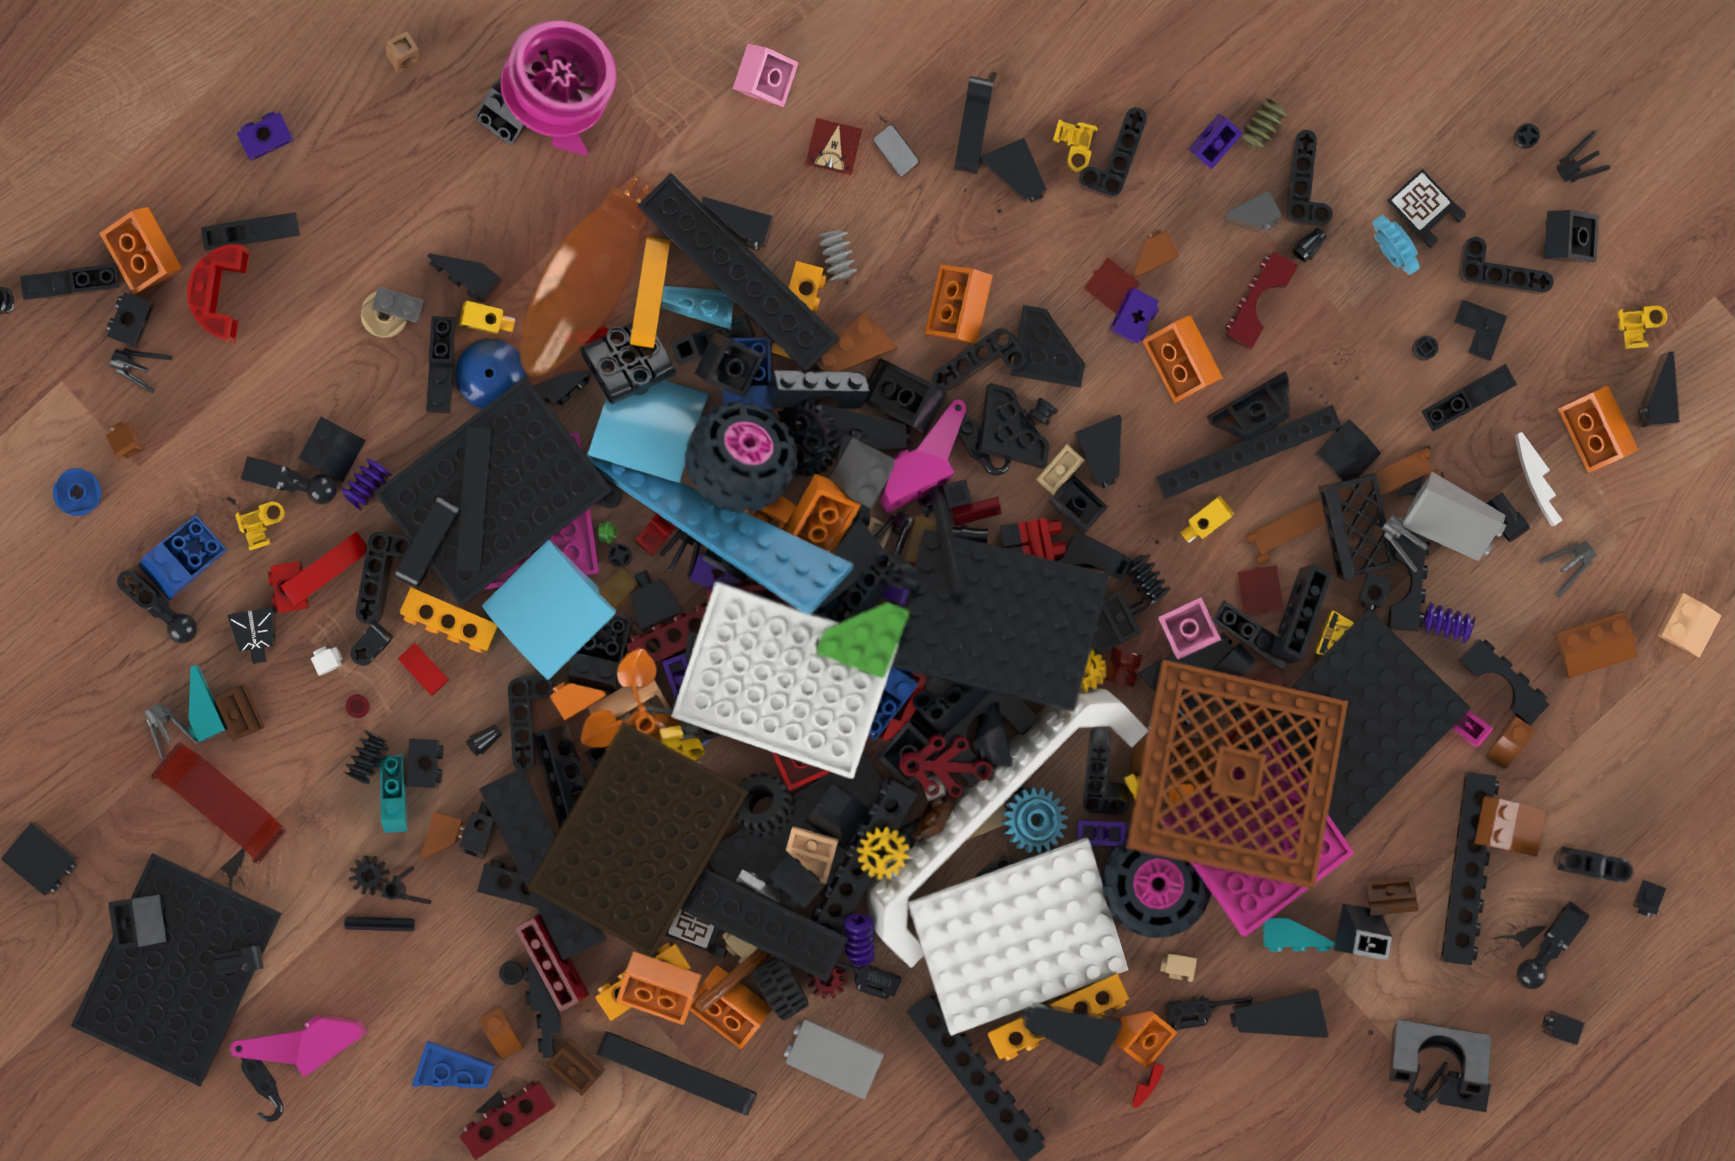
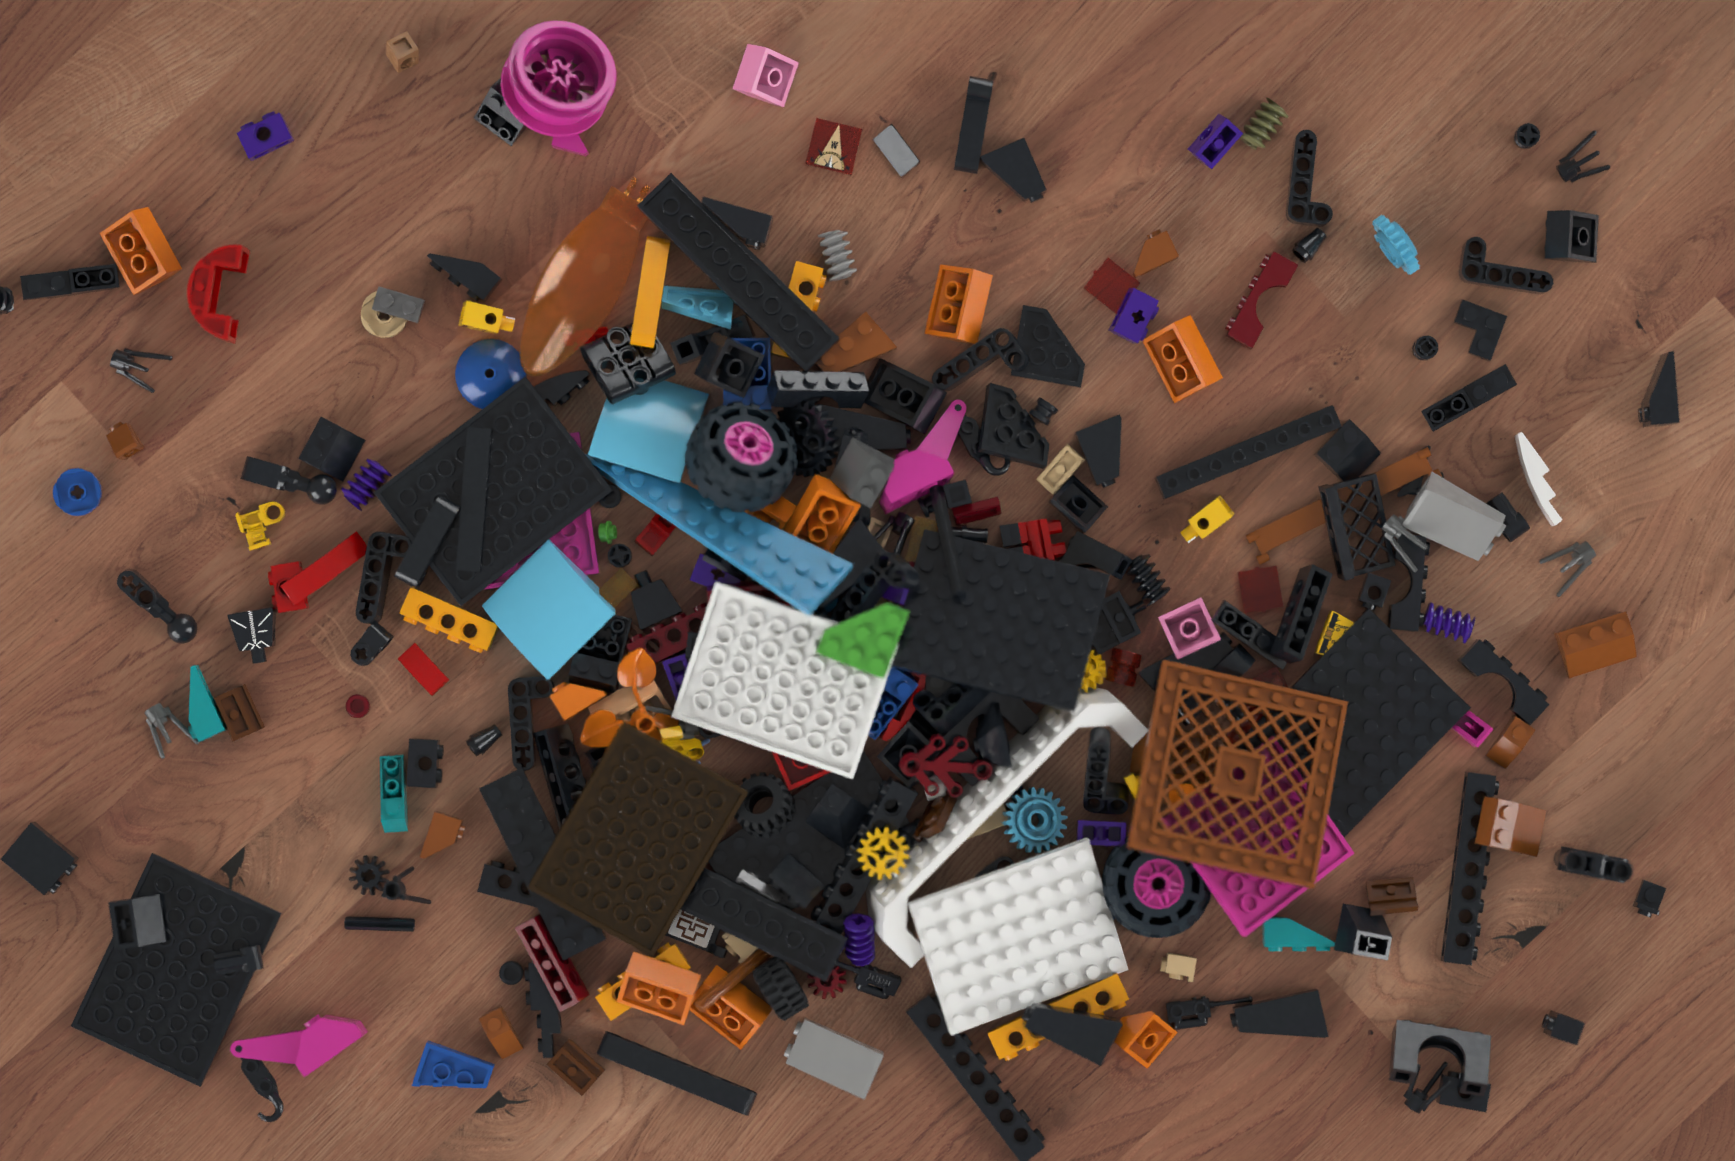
black brick [106,292,155,348] -> none
blue slope [138,515,227,601] -> none
clear red windscreen [151,742,287,865] -> none
black slope [201,212,300,251] -> none
white plate [311,646,343,676] -> none
black piece [344,730,389,784] -> none
black slope [426,316,456,414] -> none
black torso [459,801,495,859] -> none
dark red brick [459,1081,556,1160] -> none
black plant [660,528,701,578] -> none
light nougat wing [786,826,839,884] -> none
yellow piece [1053,120,1098,172] -> none
black beam [1078,107,1147,198] -> none
red slope [1131,1062,1165,1108] -> none
black wing [1206,371,1290,441] -> none
dark grey slope [1223,191,1282,232] -> none
flag [1387,169,1466,248] -> none
black beam [1516,901,1590,989] -> none
orange slope [1558,385,1639,473] -> none
yellow piece [1617,306,1667,349] -> none
light nougat slope [1657,593,1721,658] -> none

